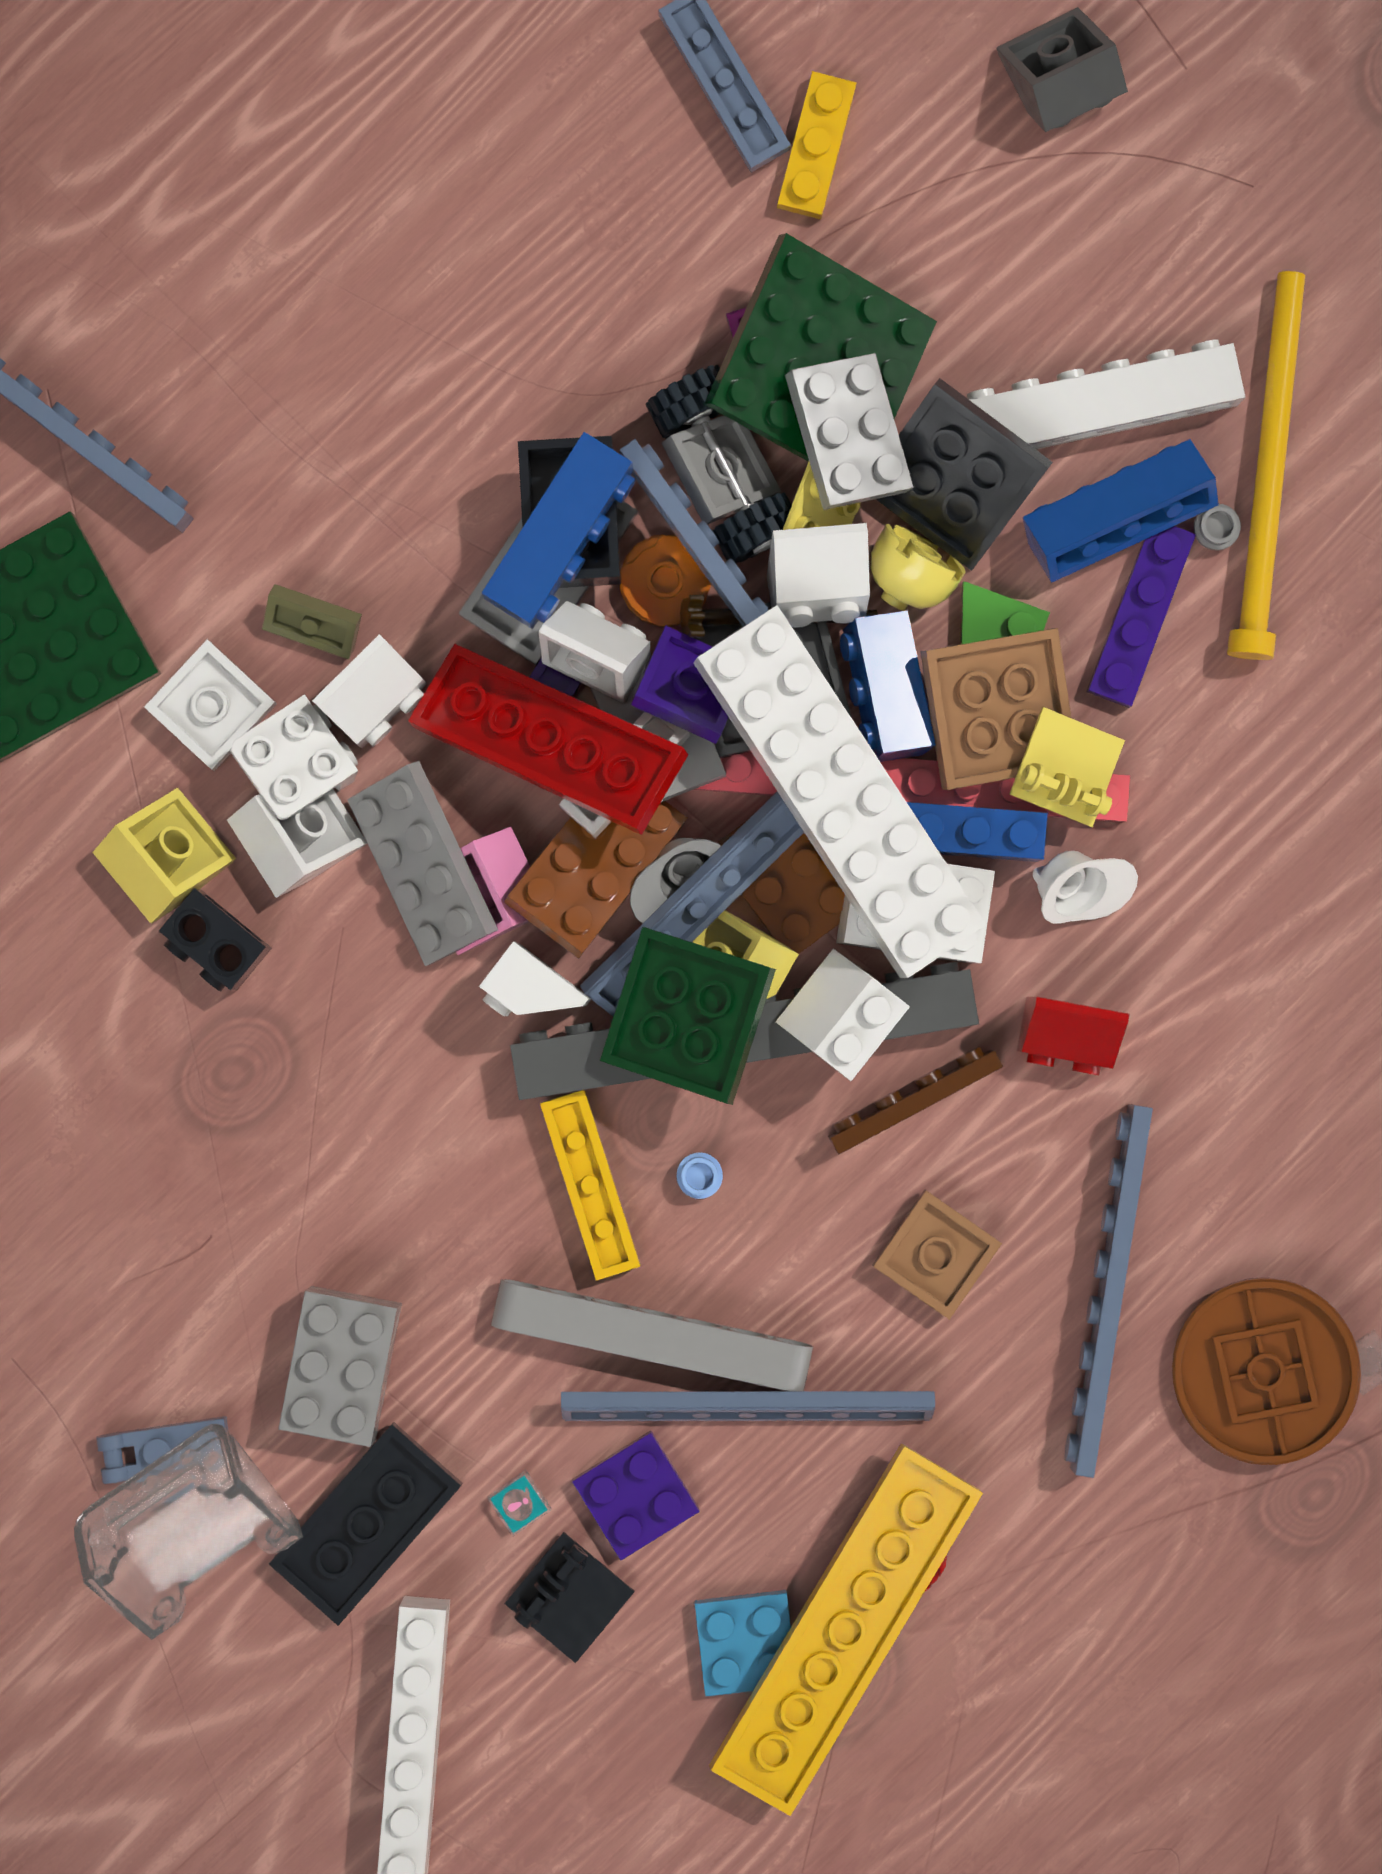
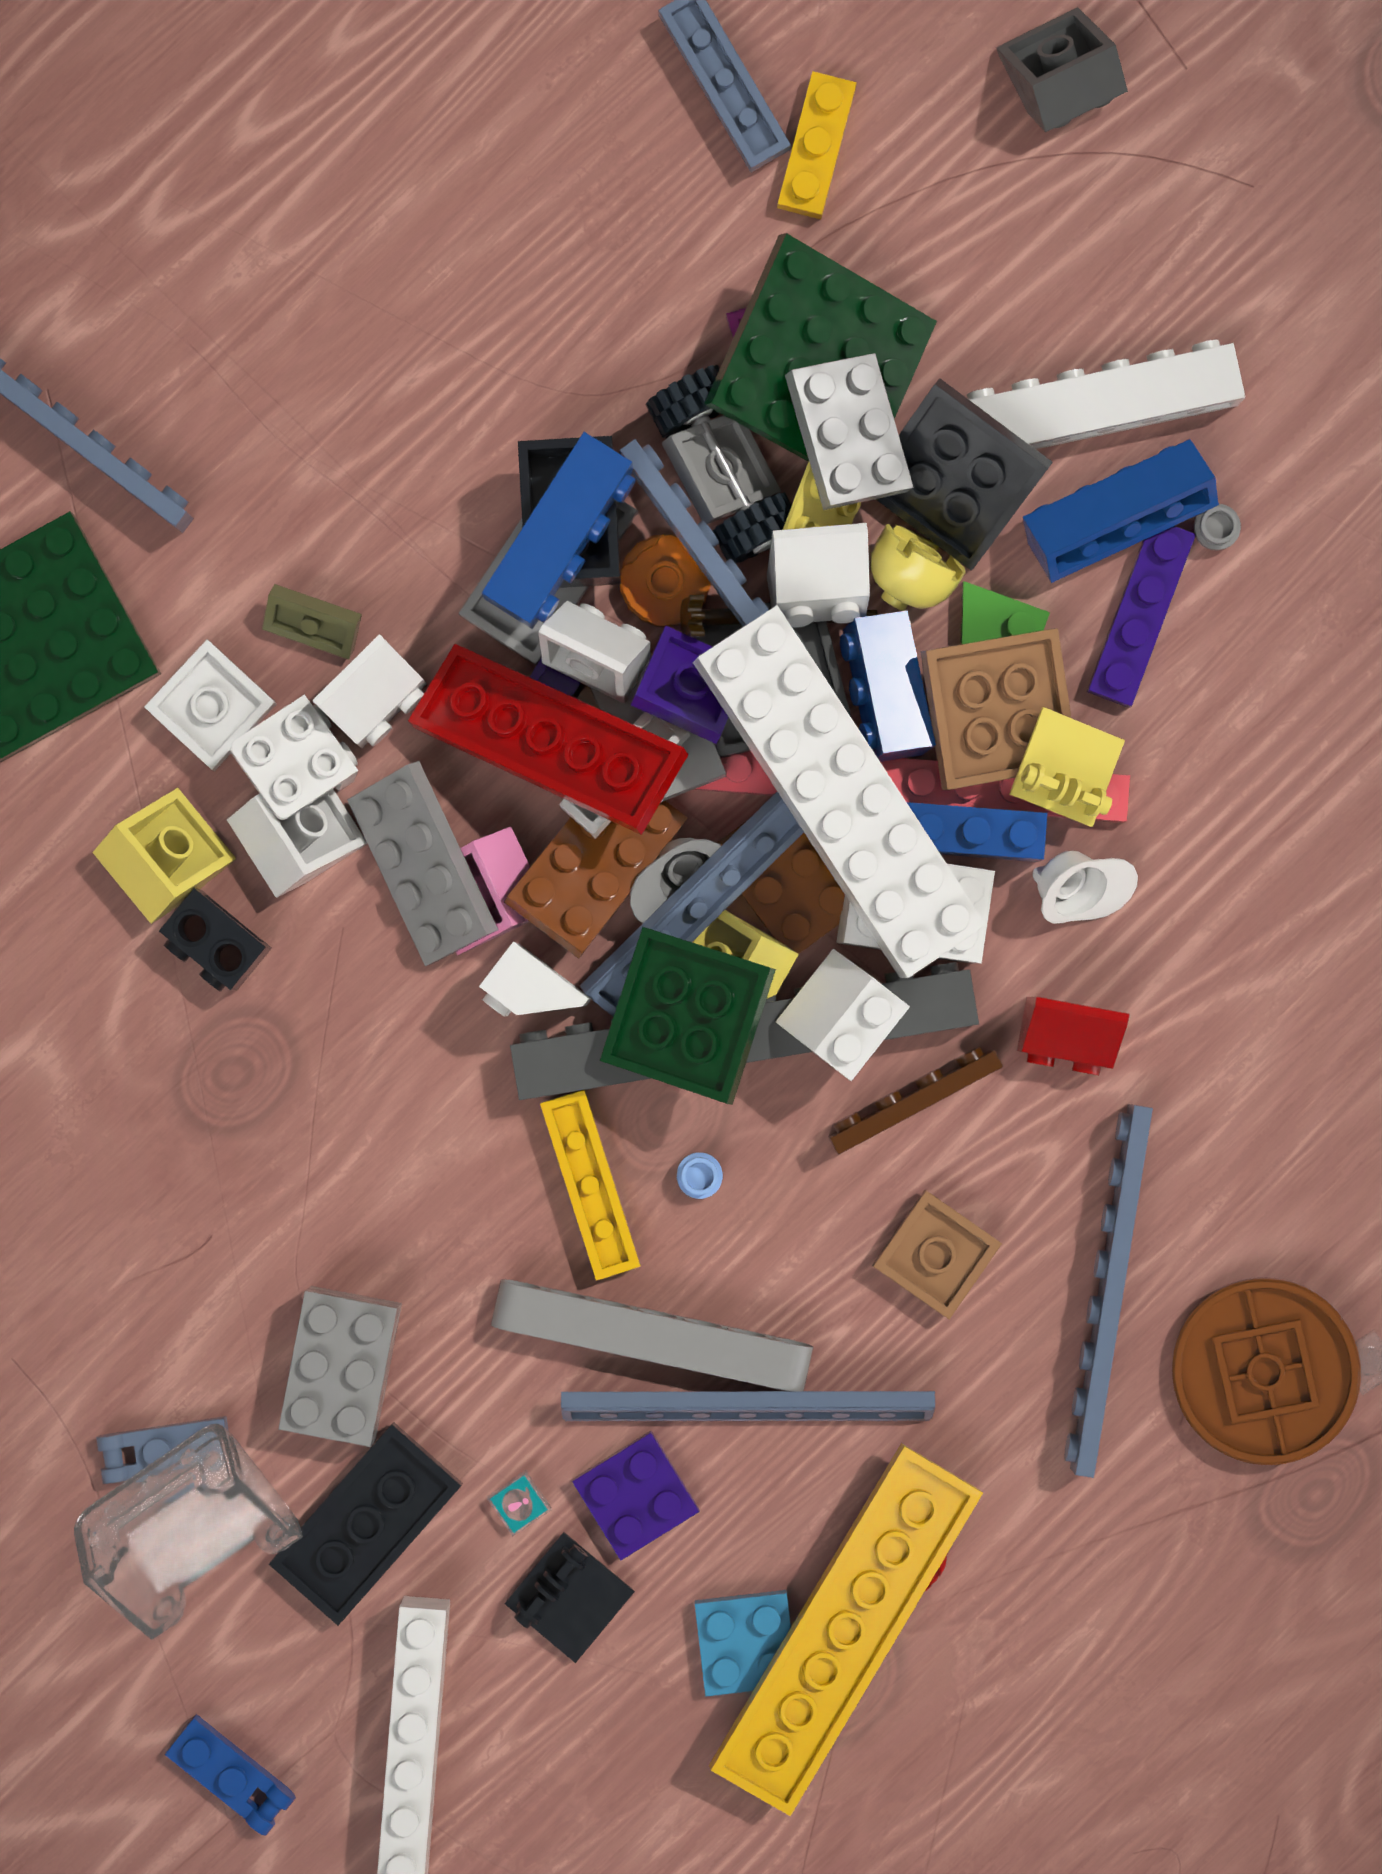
yellow piece [1227,271,1305,660] -> none
none -> blue plate [165,1714,296,1836]

